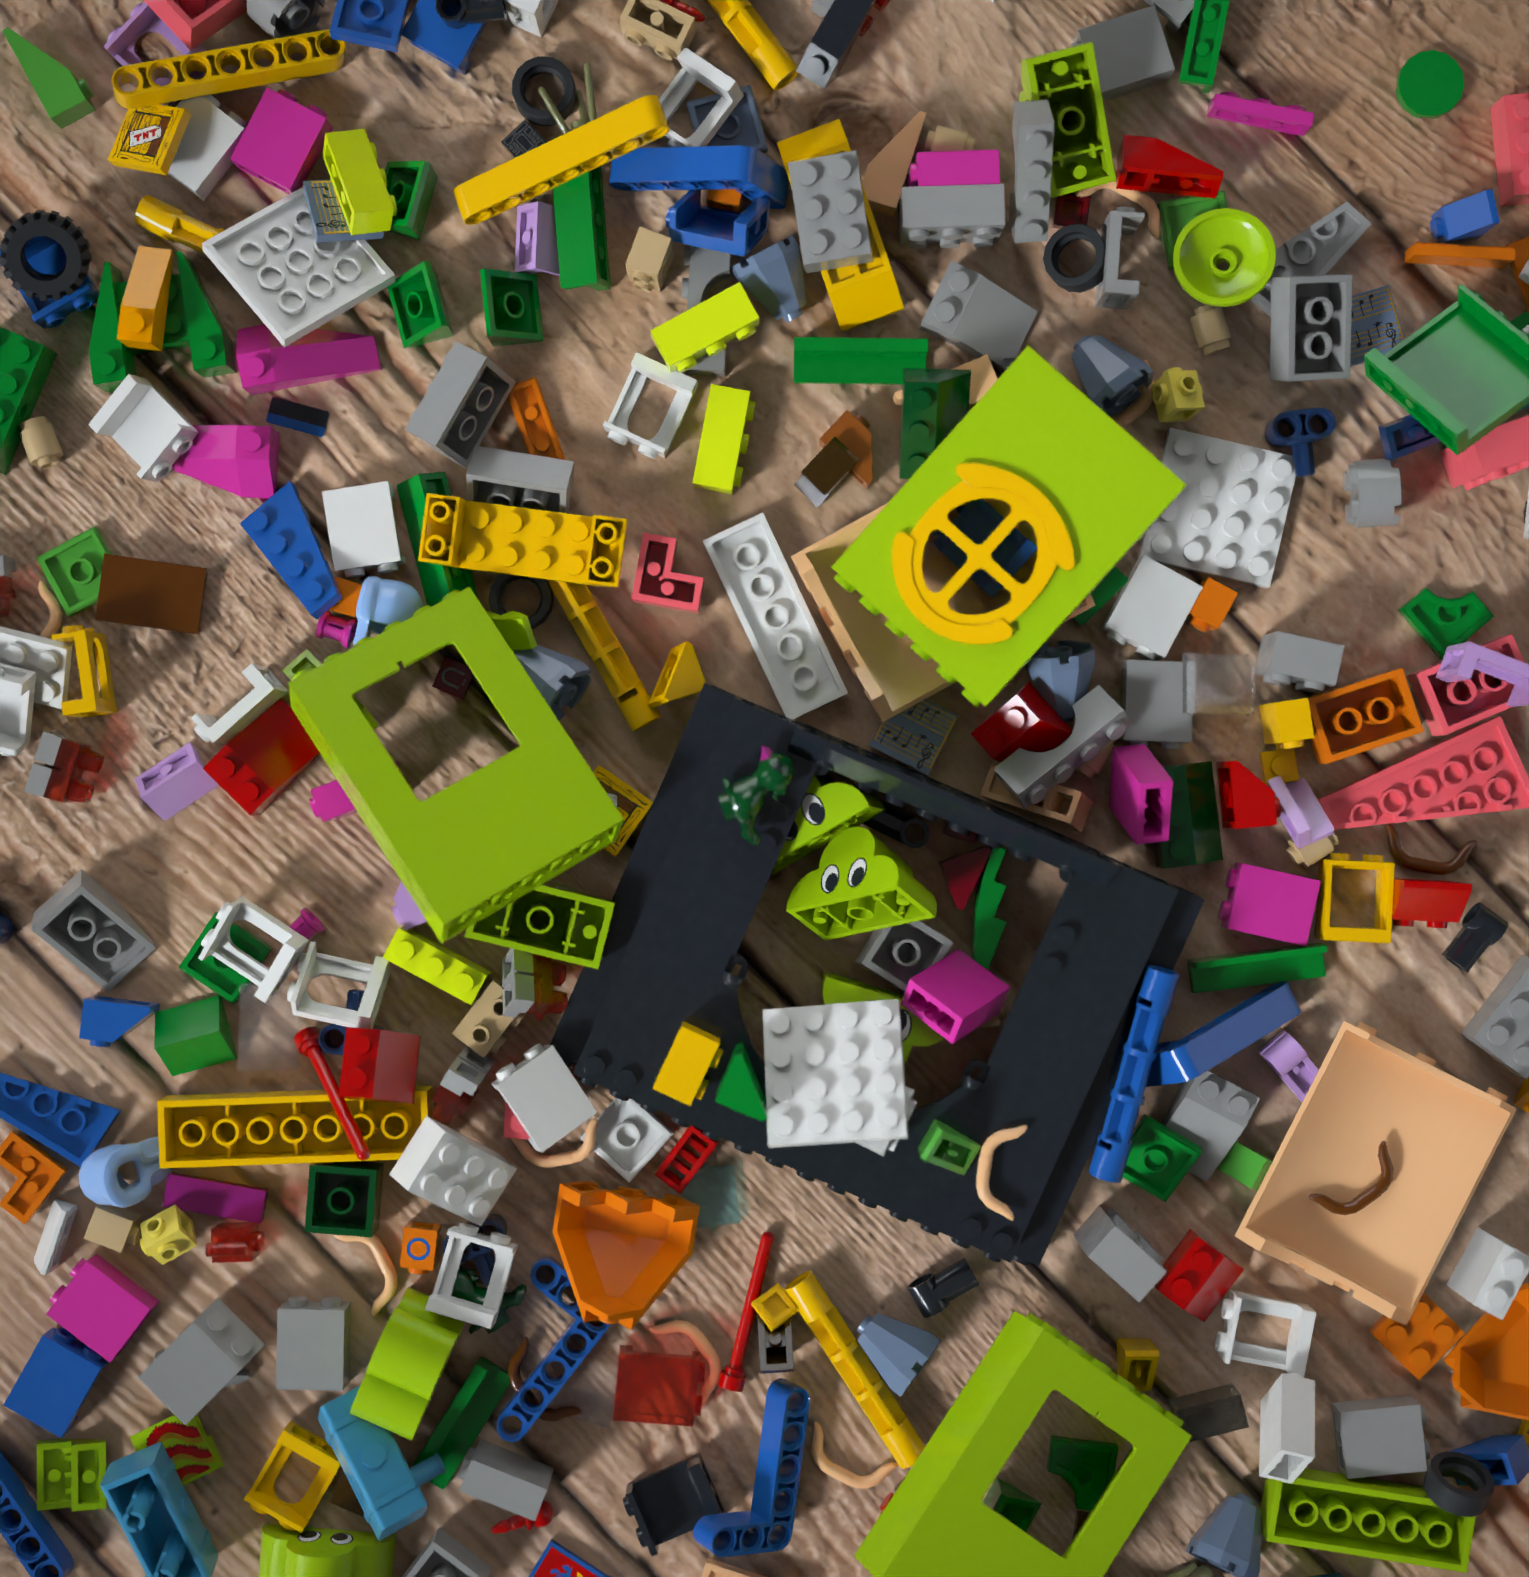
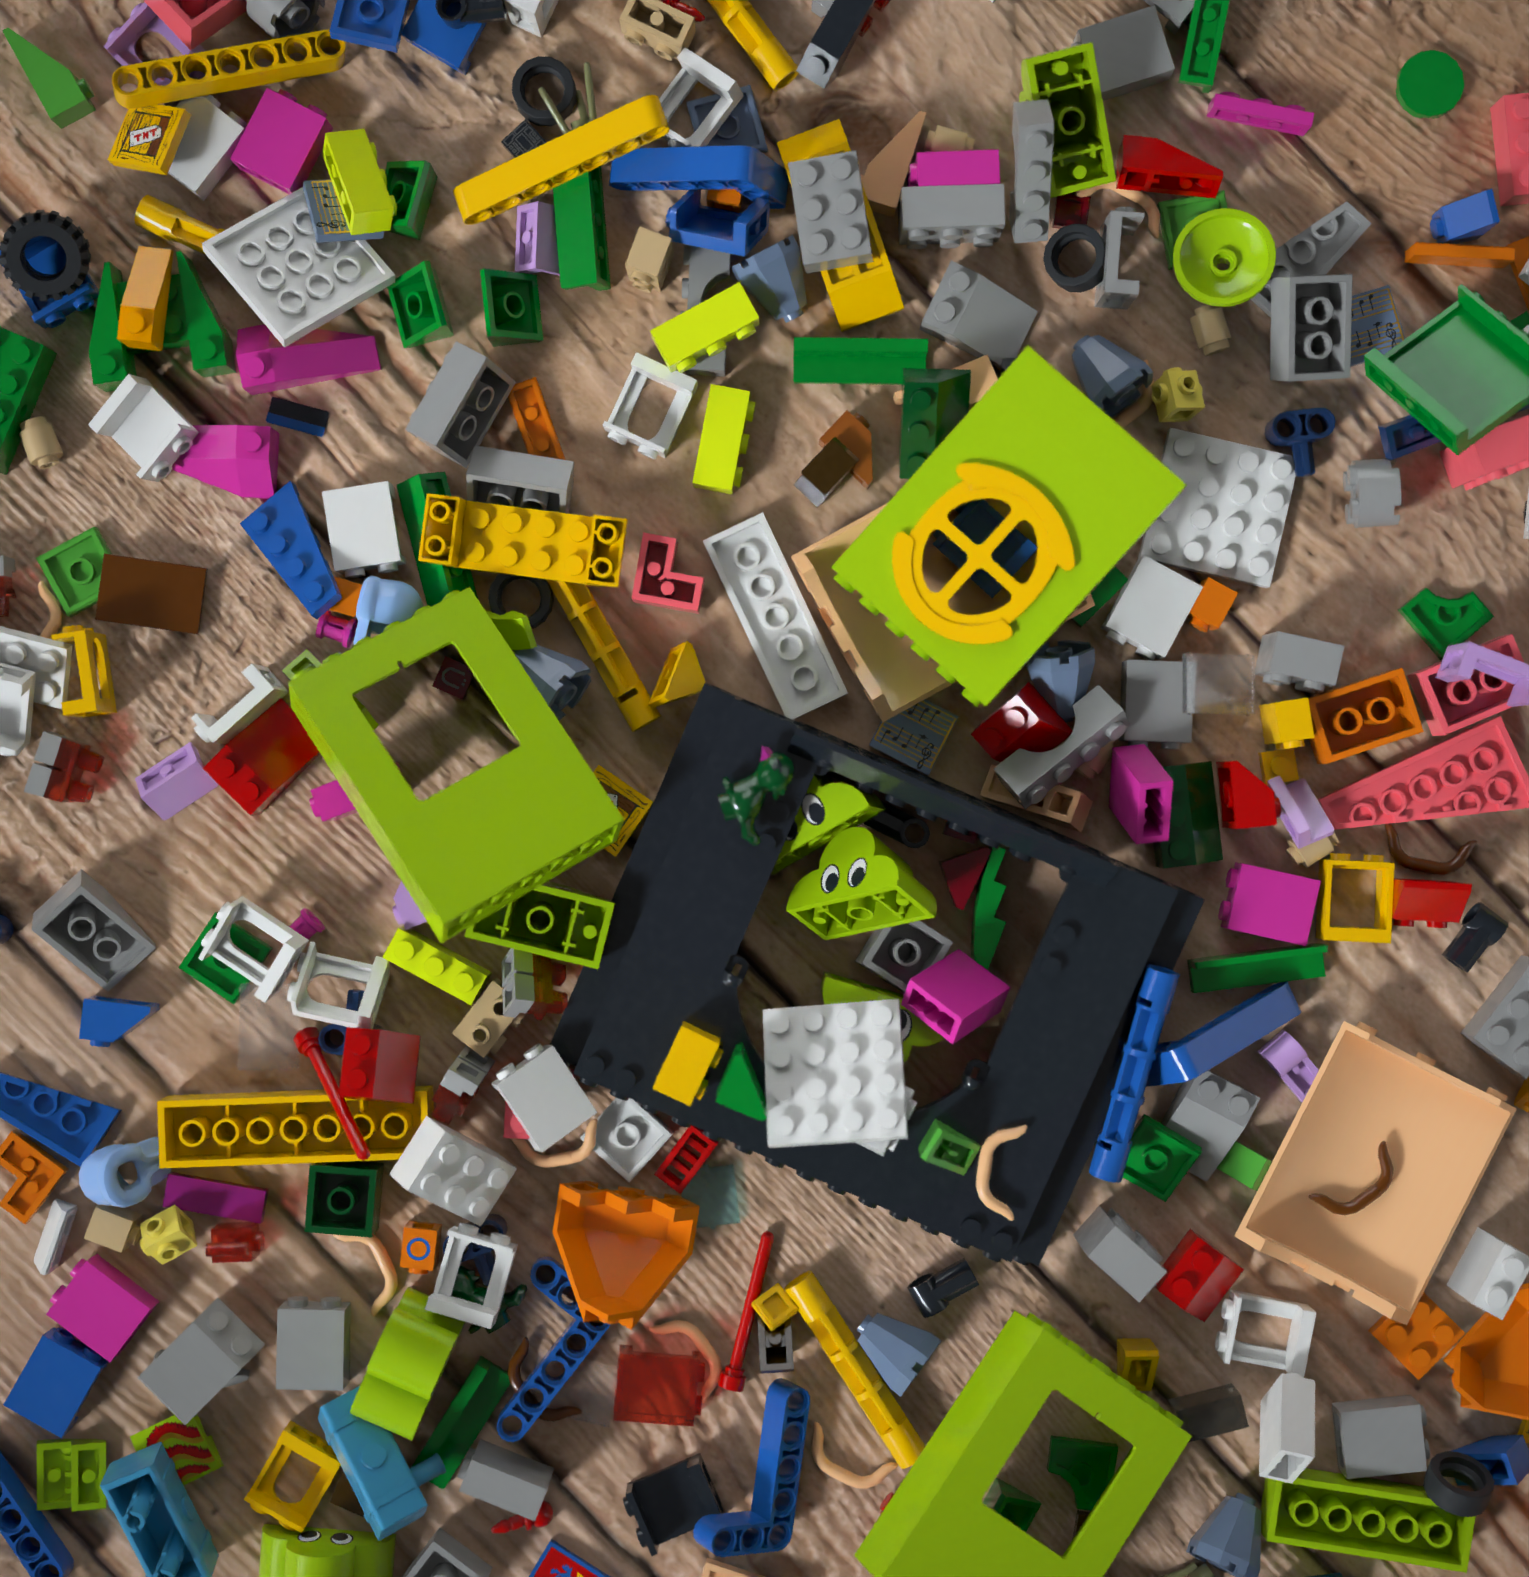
green slope [154,995,238,1076] -> none

